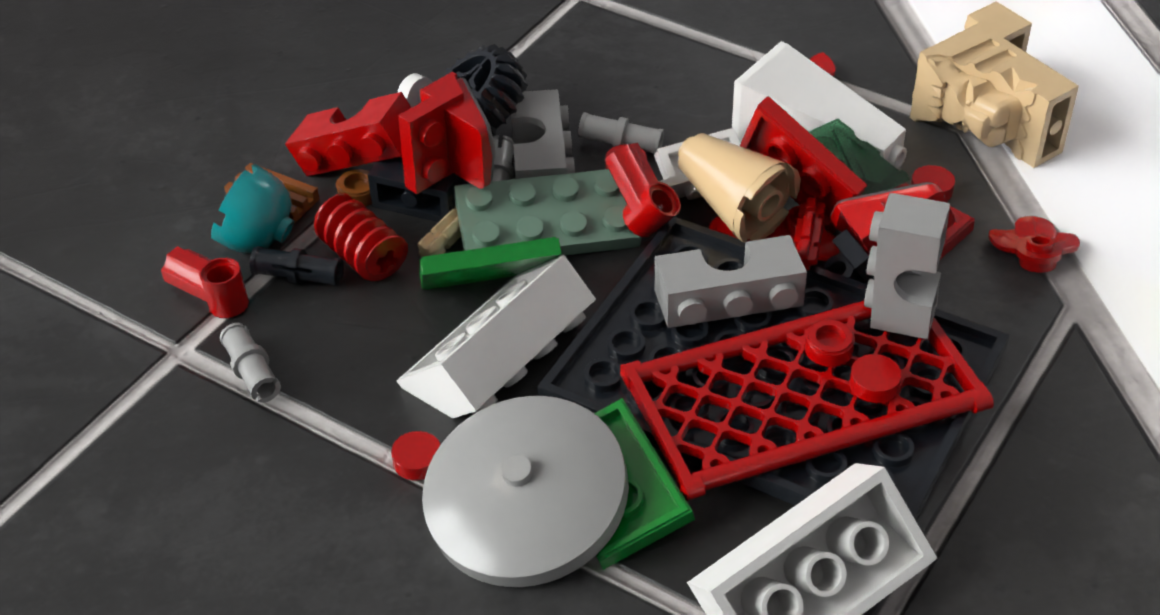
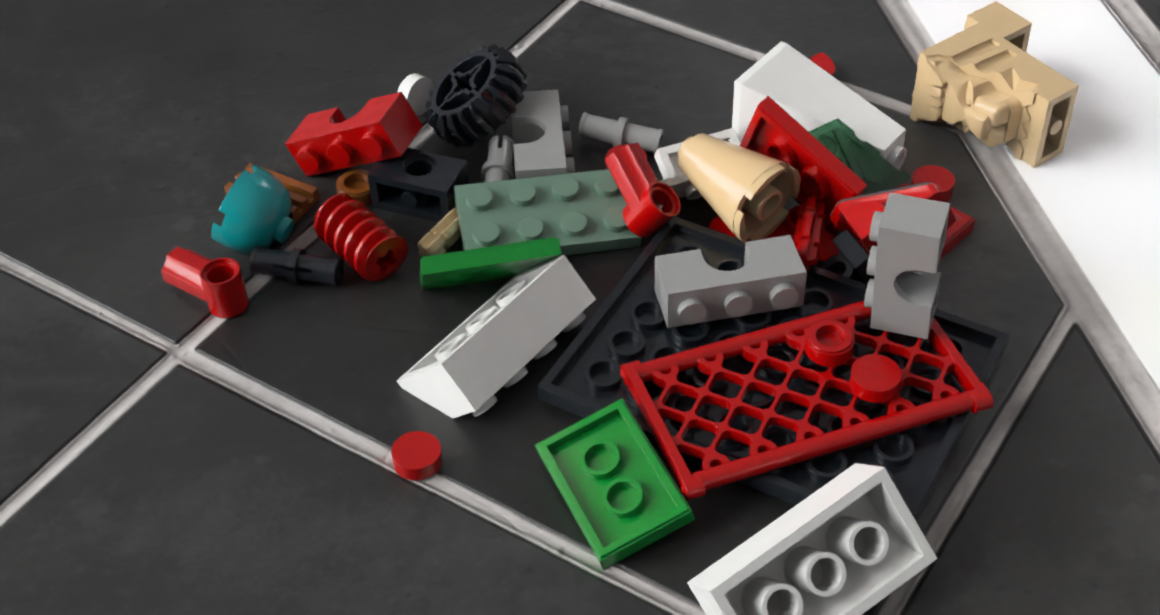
light grey pin [220,323,281,403] -> none
red piece [398,72,495,194] -> none
light grey dish [422,396,629,587] -> none
red plate [988,216,1080,273] -> none

